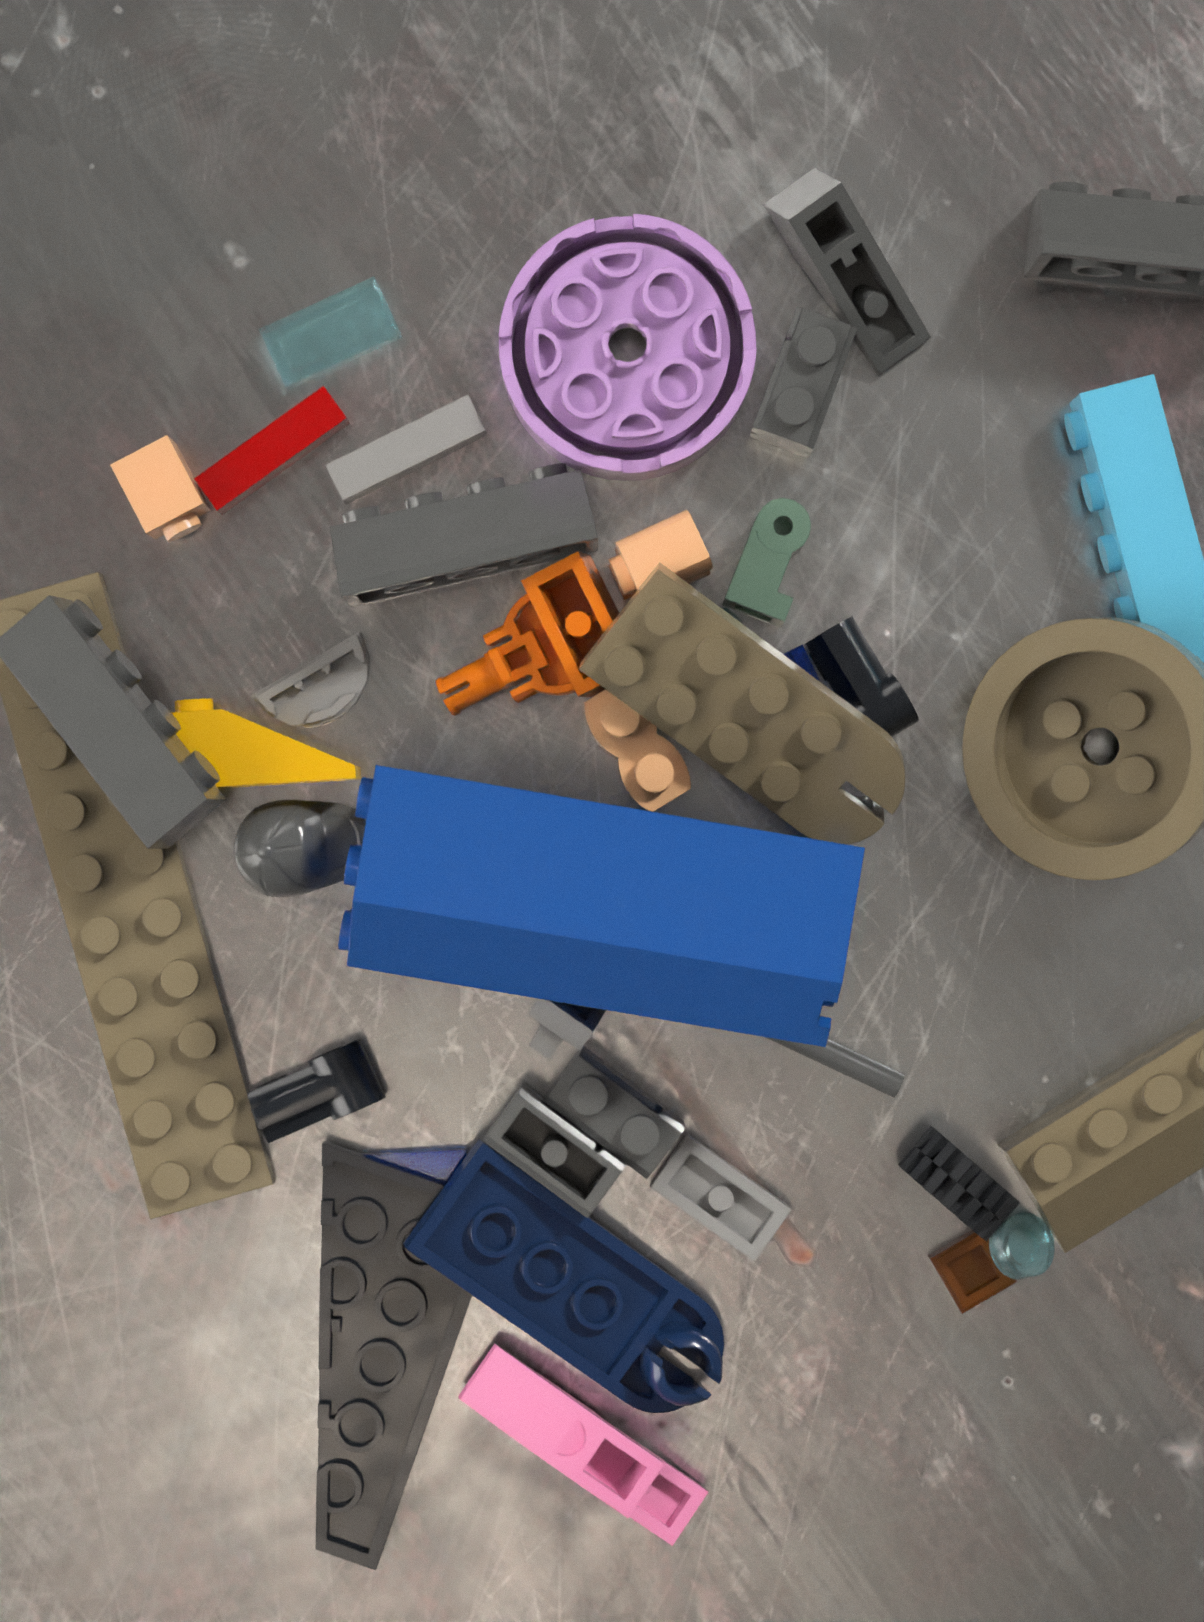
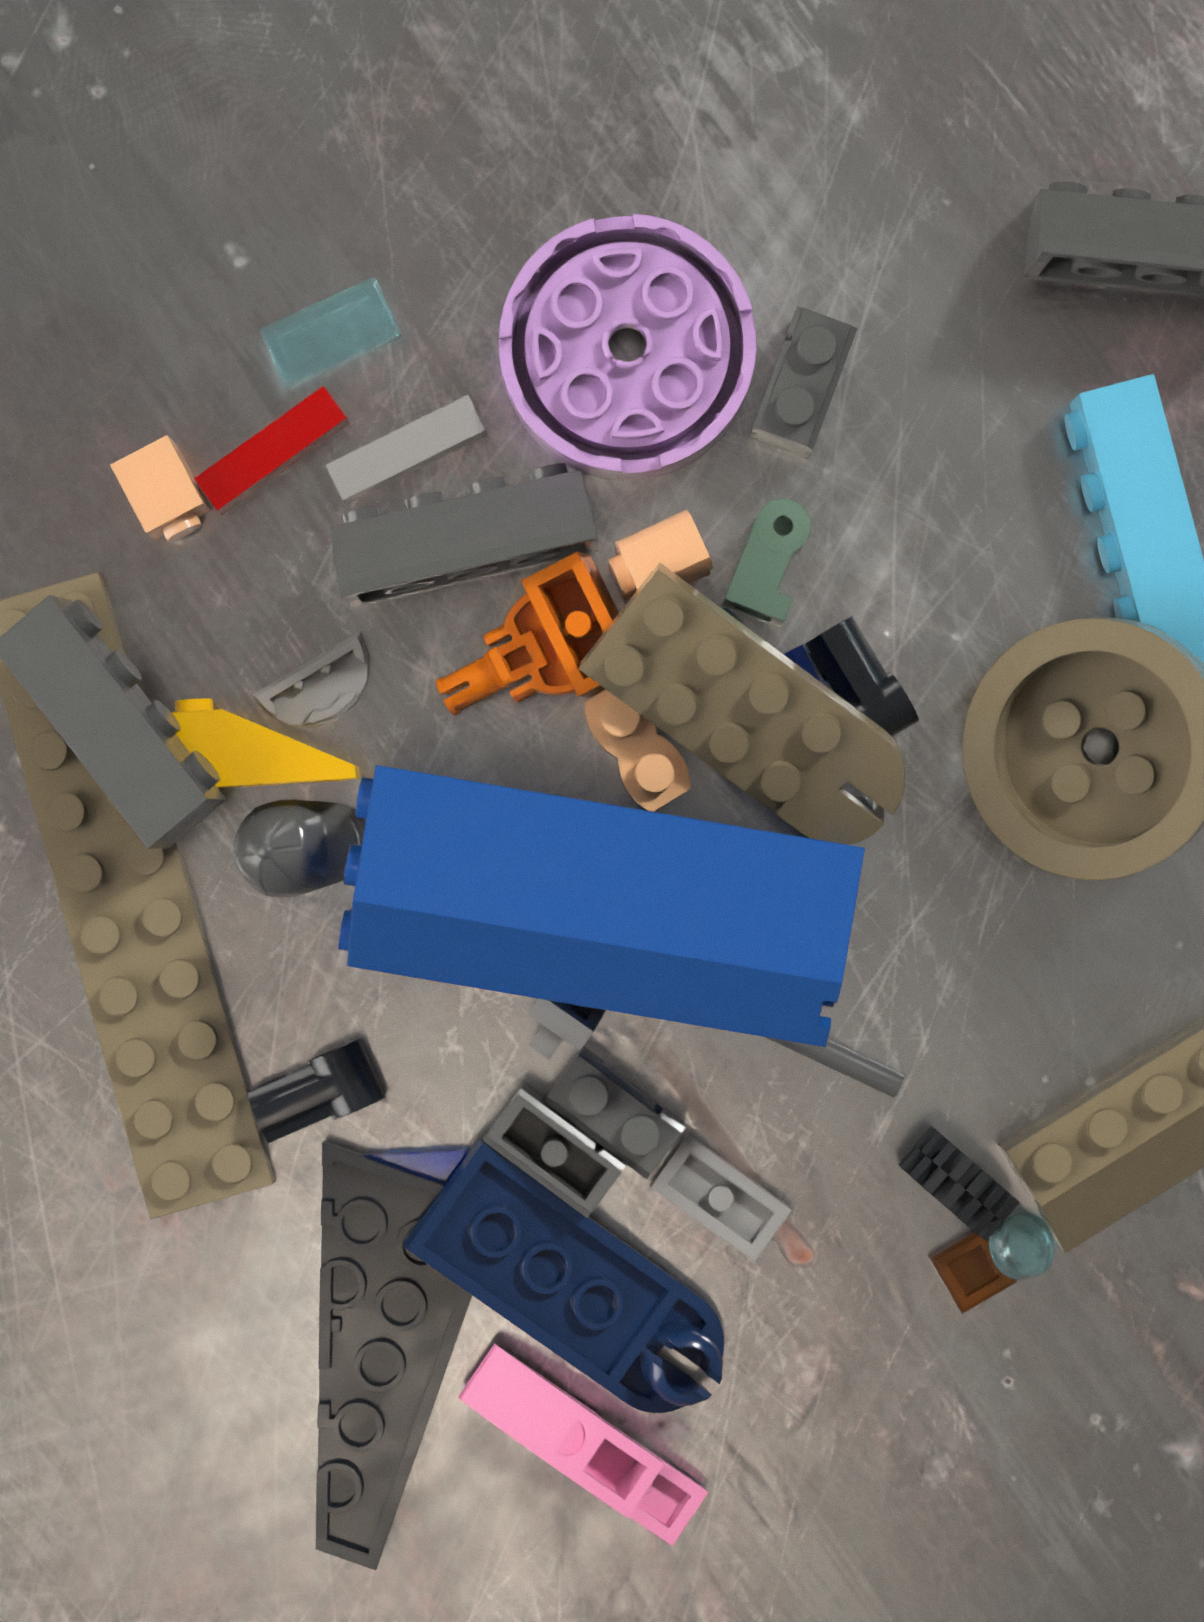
dark grey slope [763,168,931,374] -> none

